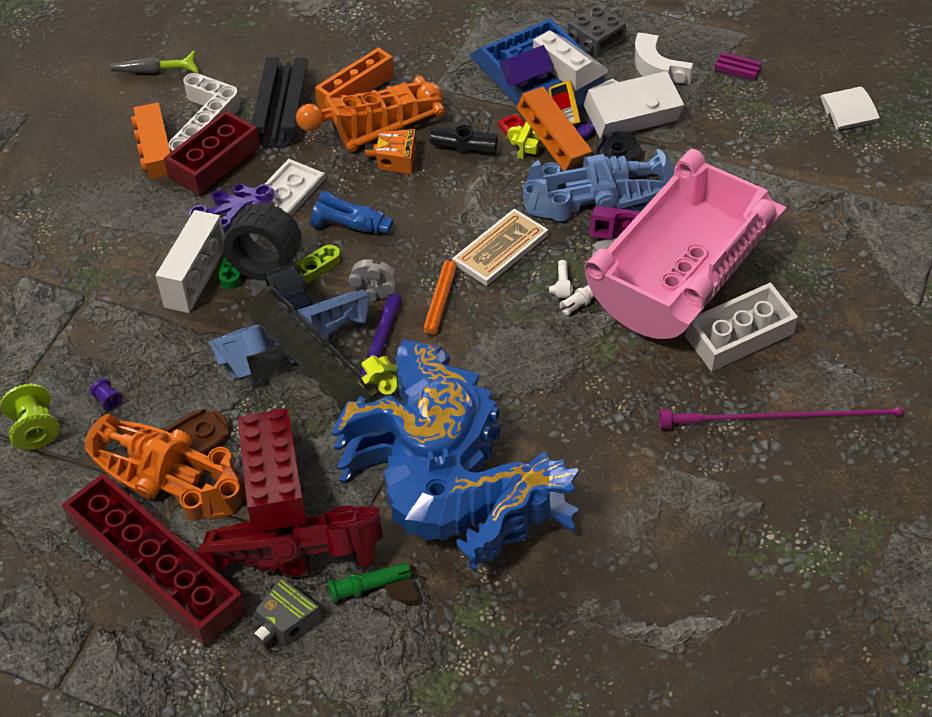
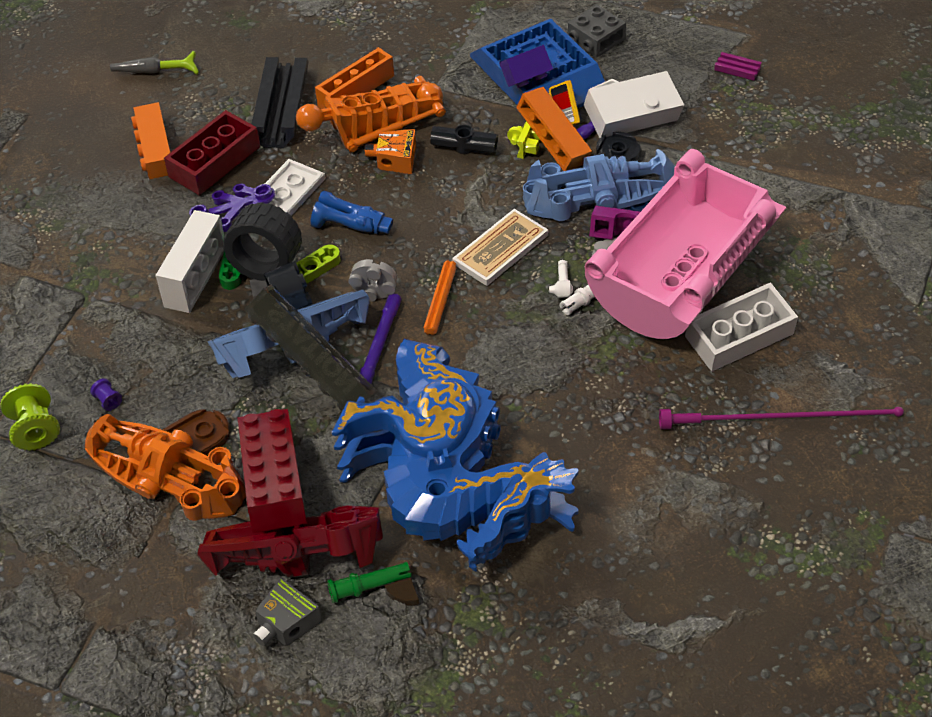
dark red brick [62,473,246,647] -> none
white beam [169,73,240,152] -> none
neon yellow hips [361,355,399,395] -> none
red tile [498,114,525,138] -> none
white slope [533,30,608,91] -> none
white arch [634,32,693,85] -> none
white slope [821,87,879,131] -> none

